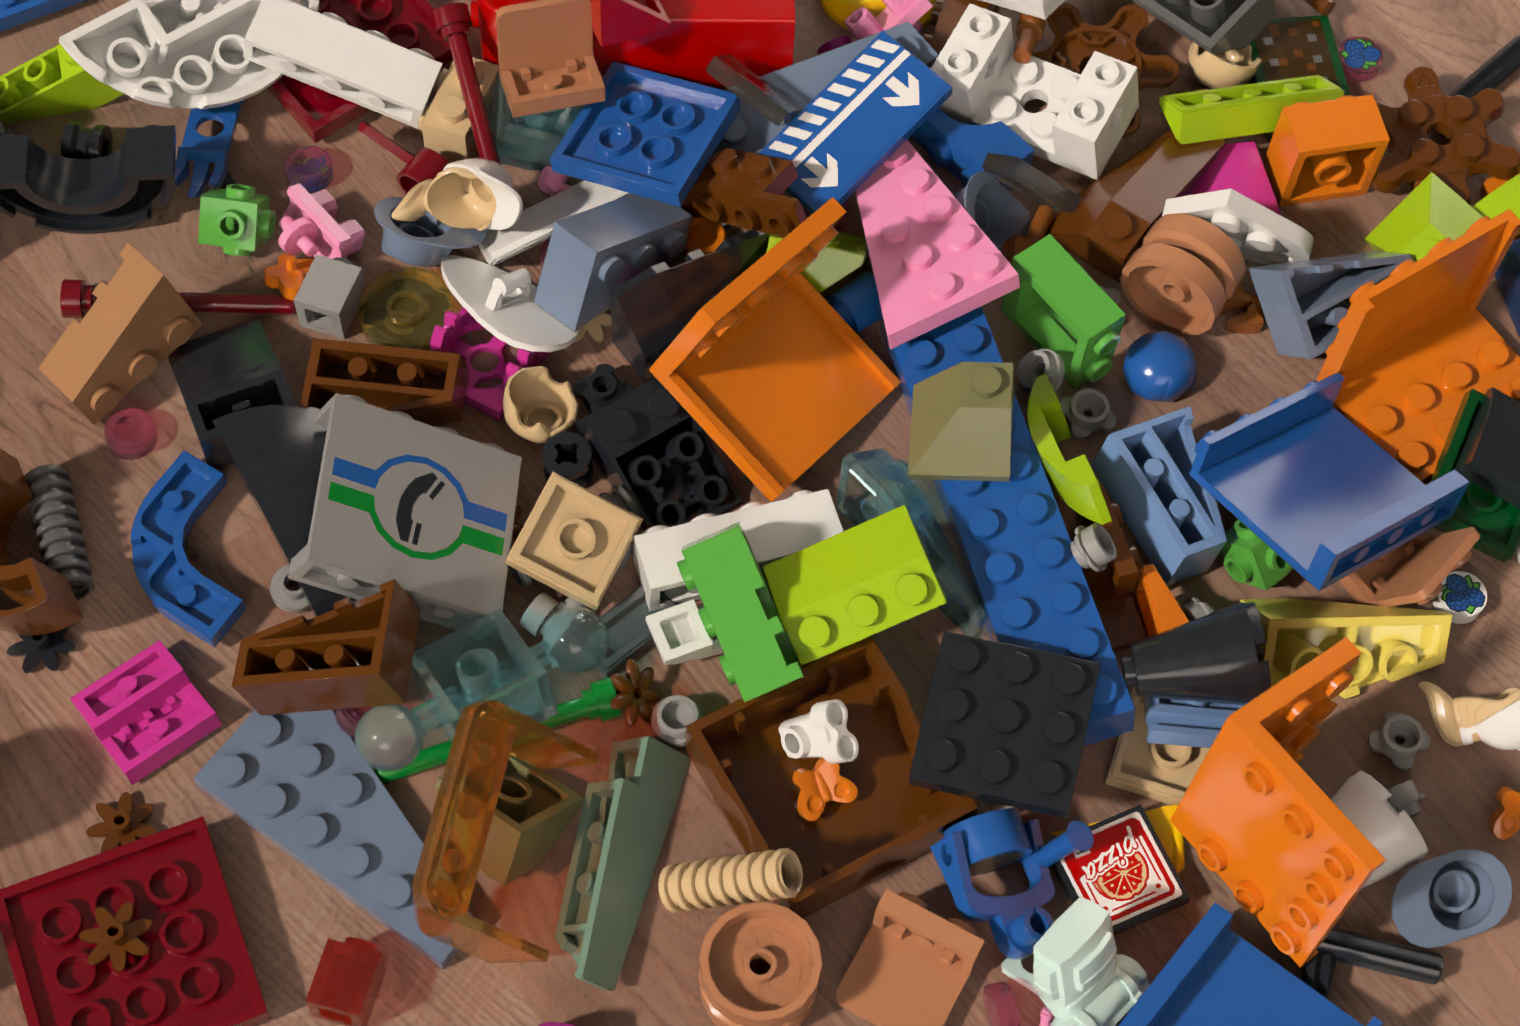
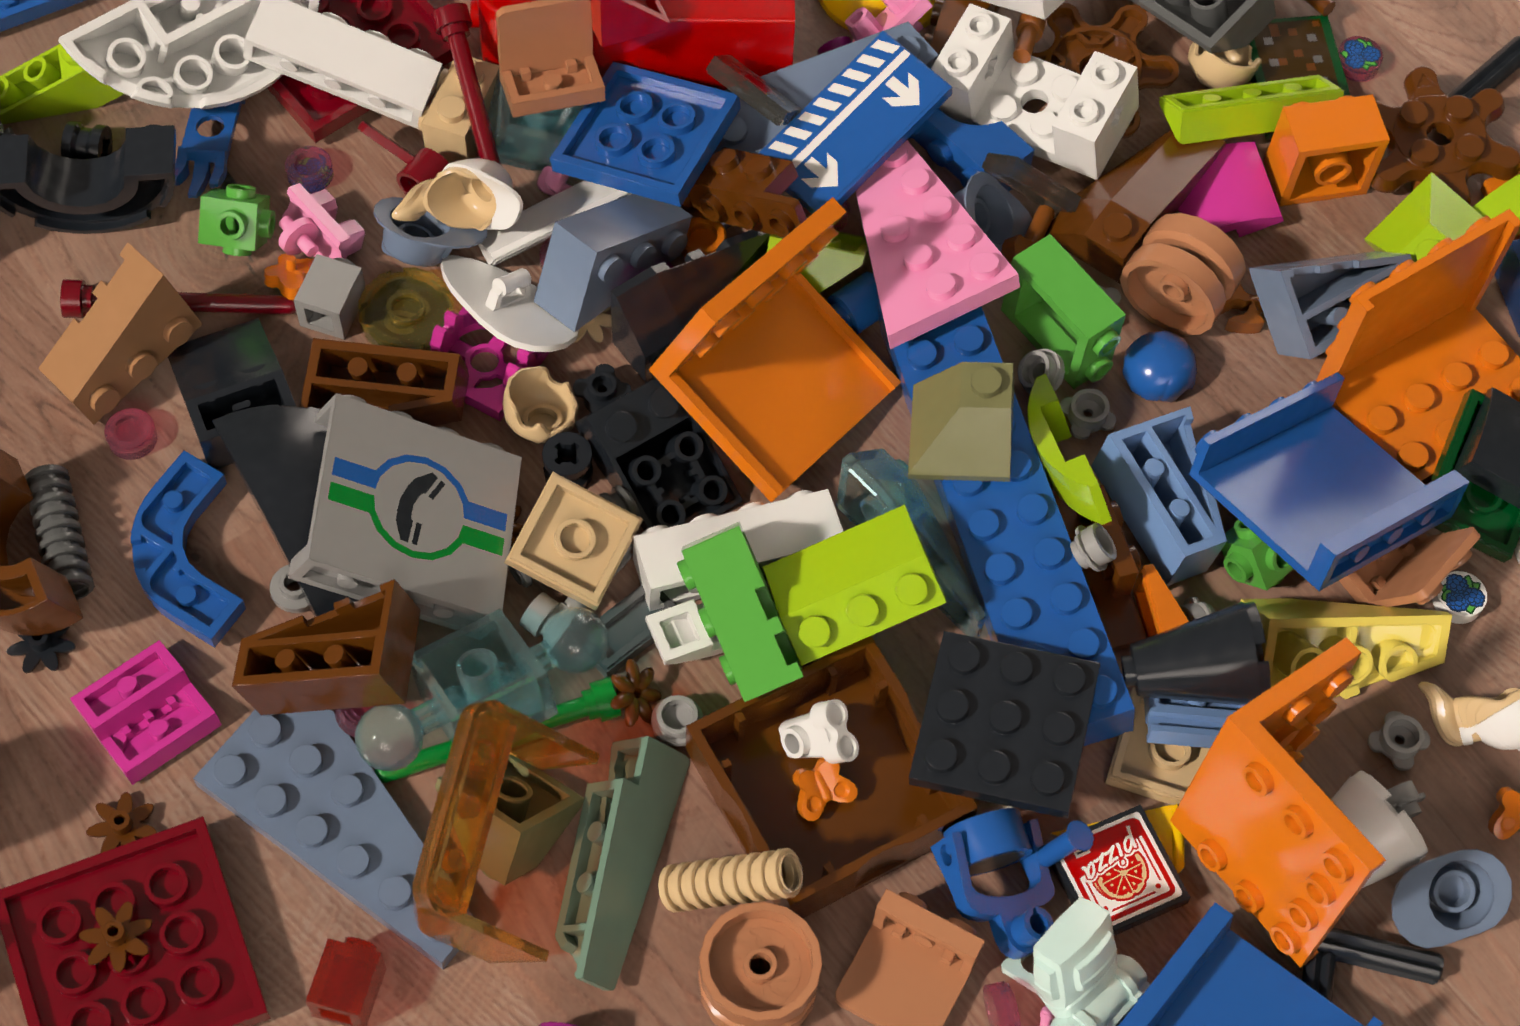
white plate [1162,188,1314,265] -> none

